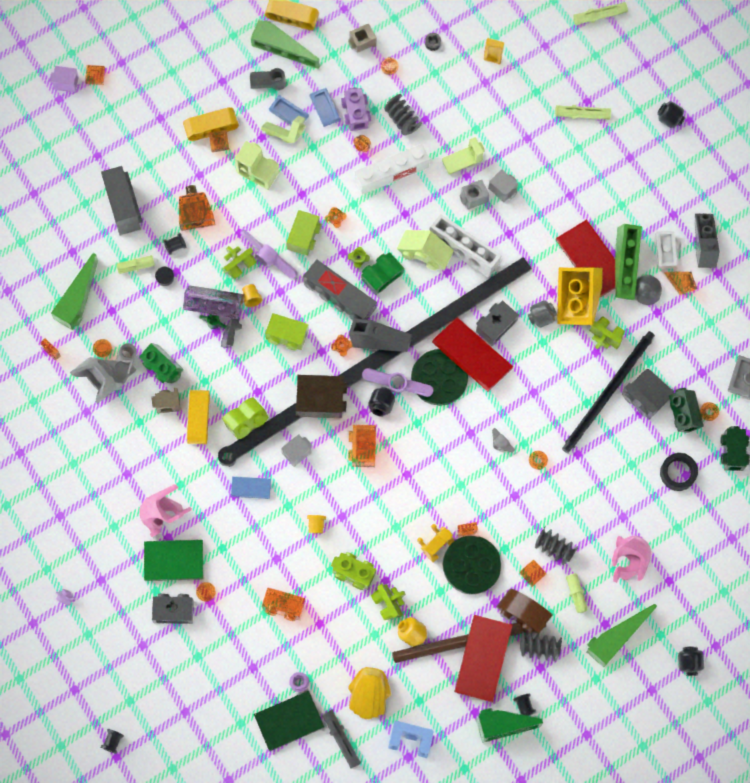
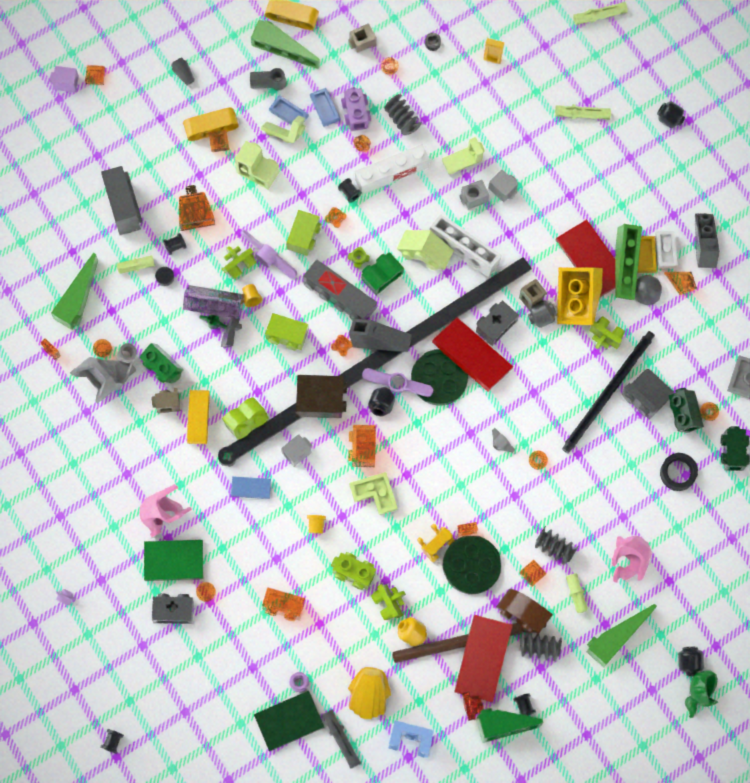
none -> dark grey cone [171,57,195,86]
none -> black bush [338,178,362,203]
none -> yellowish green plate [349,472,398,515]
none -> clear red tile [461,692,484,721]
none -> dark tan brick [519,279,547,311]
none -> yellow tile [637,236,657,273]
none -> green hair [685,670,718,718]

